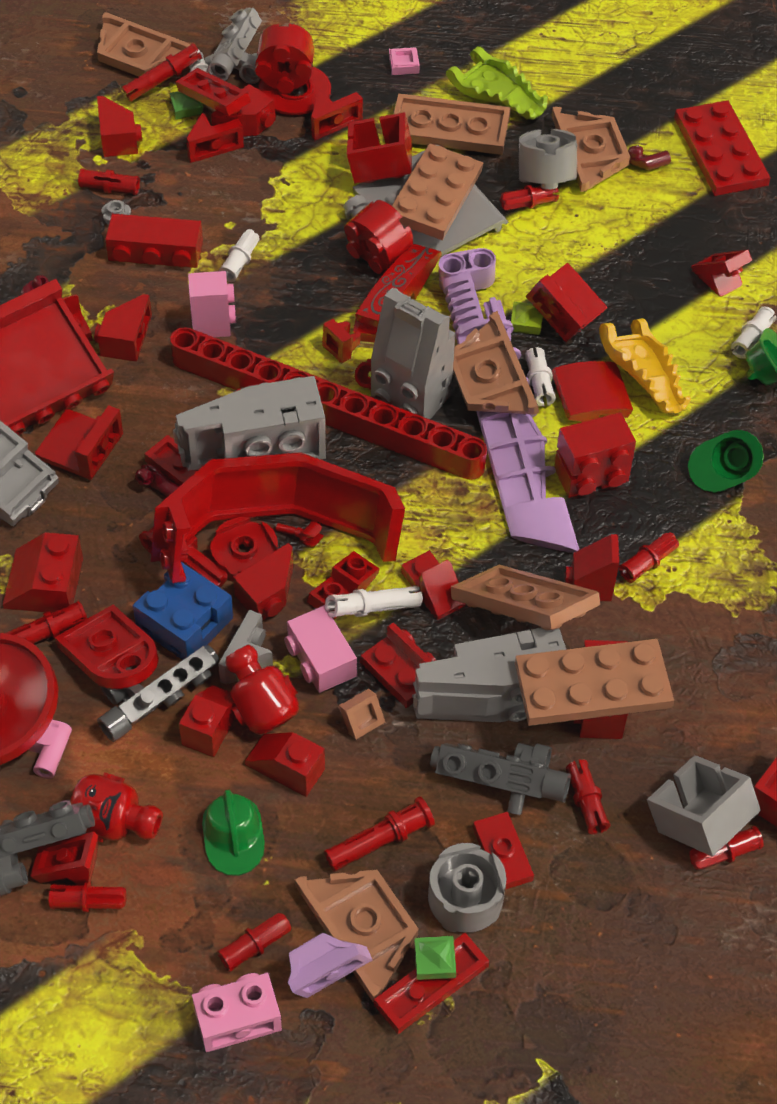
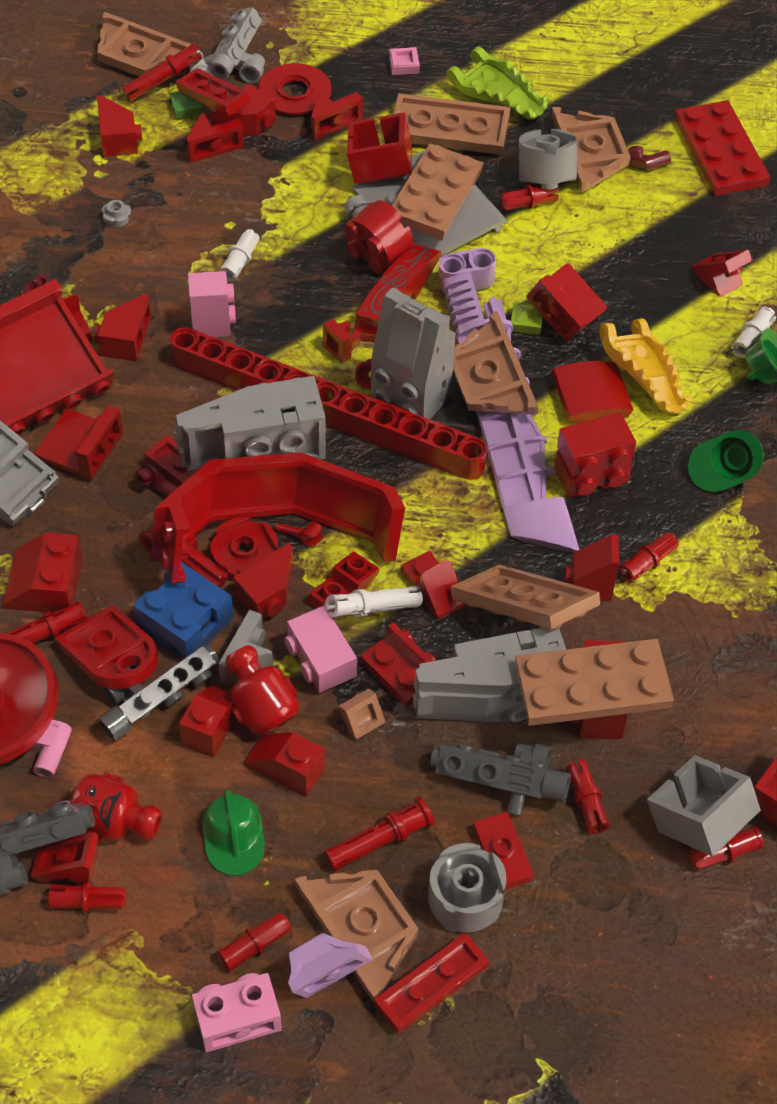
red pin [78,168,140,195] -> none
red brick [105,213,203,268] -> none
red brick [255,23,314,94] -> none
bright green tile [414,936,456,980] -> none
white pin [525,347,556,406] -> none

